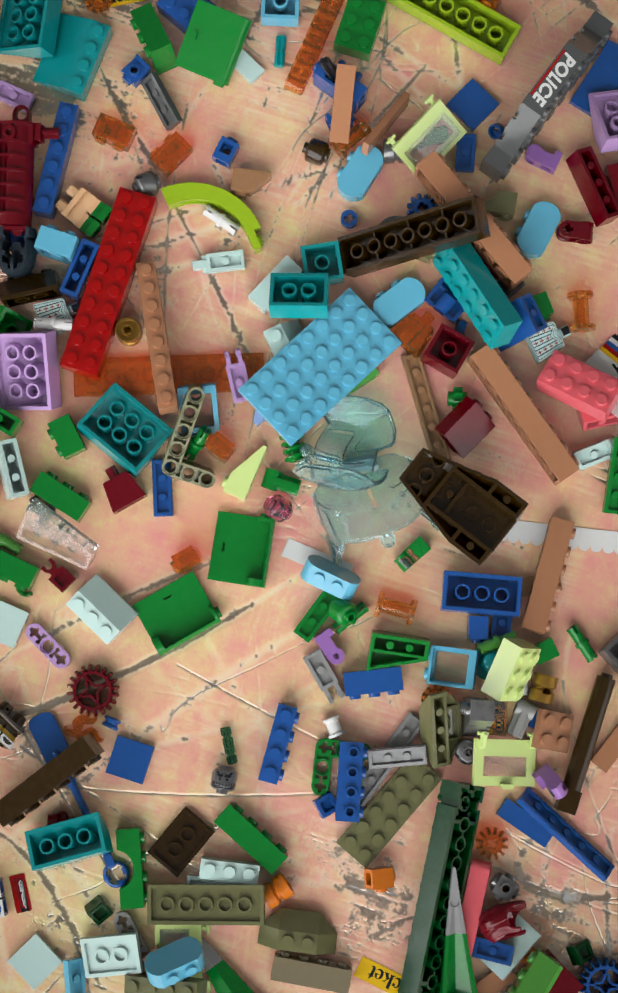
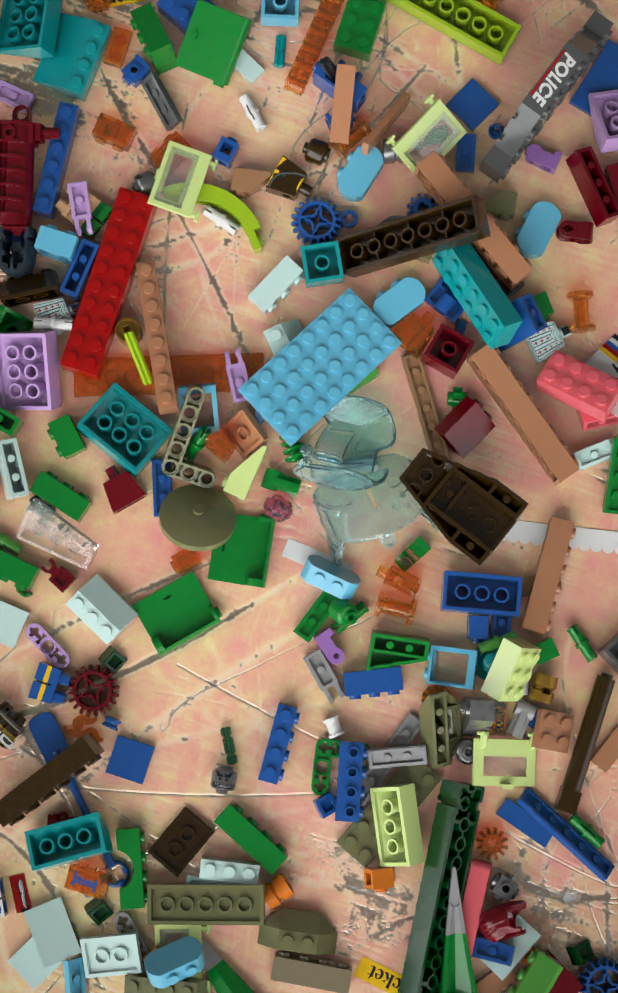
light aqua hinge [192,249,246,274] -> none
teal brick [269,273,330,319] -> none
medium lavender leg [532,763,568,799] -> none
none -> light aqua tile [24,896,81,968]
none -> blue hips [28,662,72,704]
none -> clear orange brick [64,861,113,899]
none -> lavender hinge [67,180,93,236]
none -> dark green slope [98,645,127,674]
none -> clear orange plate [103,26,133,69]
none -> lime axle [124,330,153,385]
none -> piece [147,140,218,222]
none -> olive dish [159,484,237,551]
none -> nougat plate [221,407,269,459]
none -> white pin [239,93,267,132]
none -> dark brown torso [266,155,313,201]
none -> blue gear [291,196,342,245]
none -> yellowish green slope [370,783,425,867]
none -> clear orange torso [376,565,422,599]
none -> green pin [568,813,605,849]

